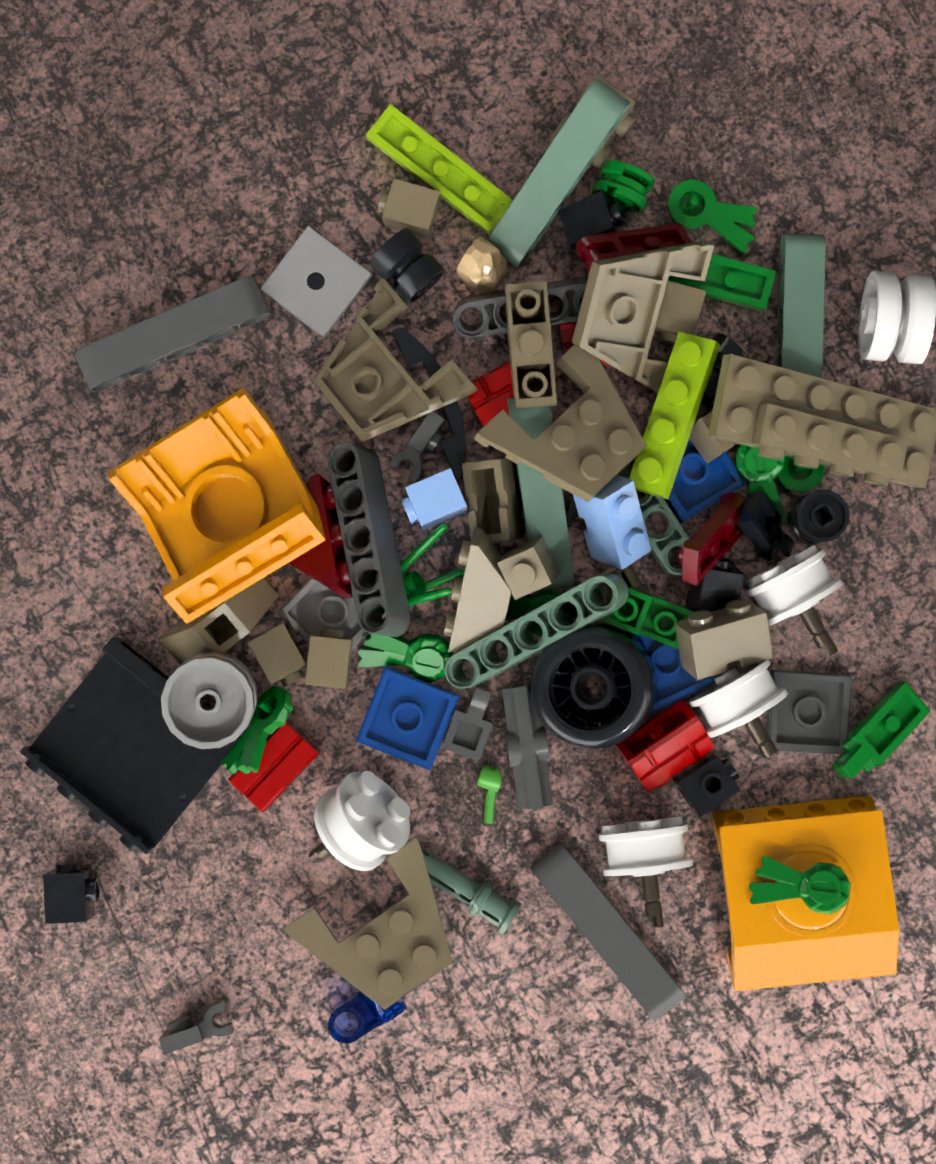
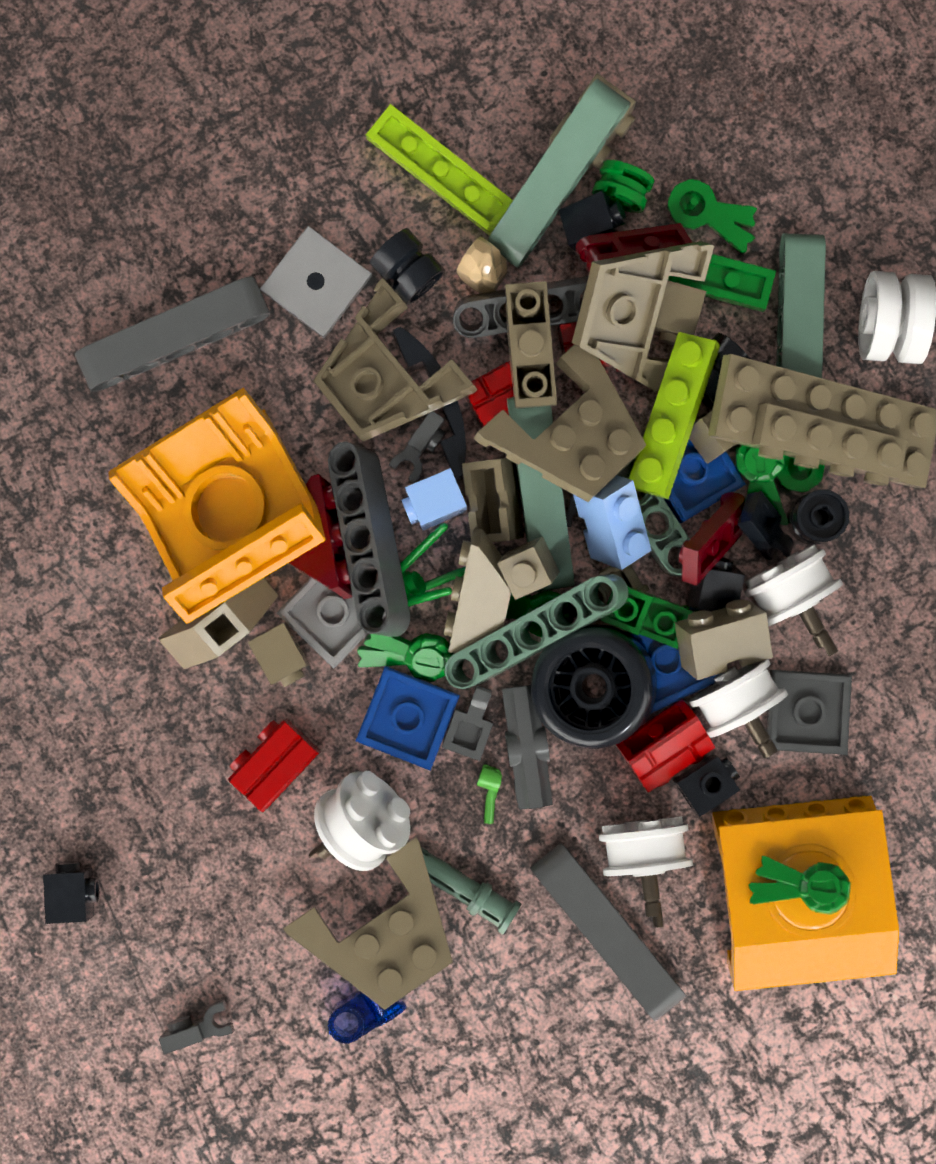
black panel [20,637,241,854] -> none
light grey wheel [161,651,258,749] -> none
green piece [221,686,293,774] -> none
dark tan brick [305,629,353,689] -> none
dark tan brick [378,178,440,239] -> none
green hinge [831,681,930,779] -> none

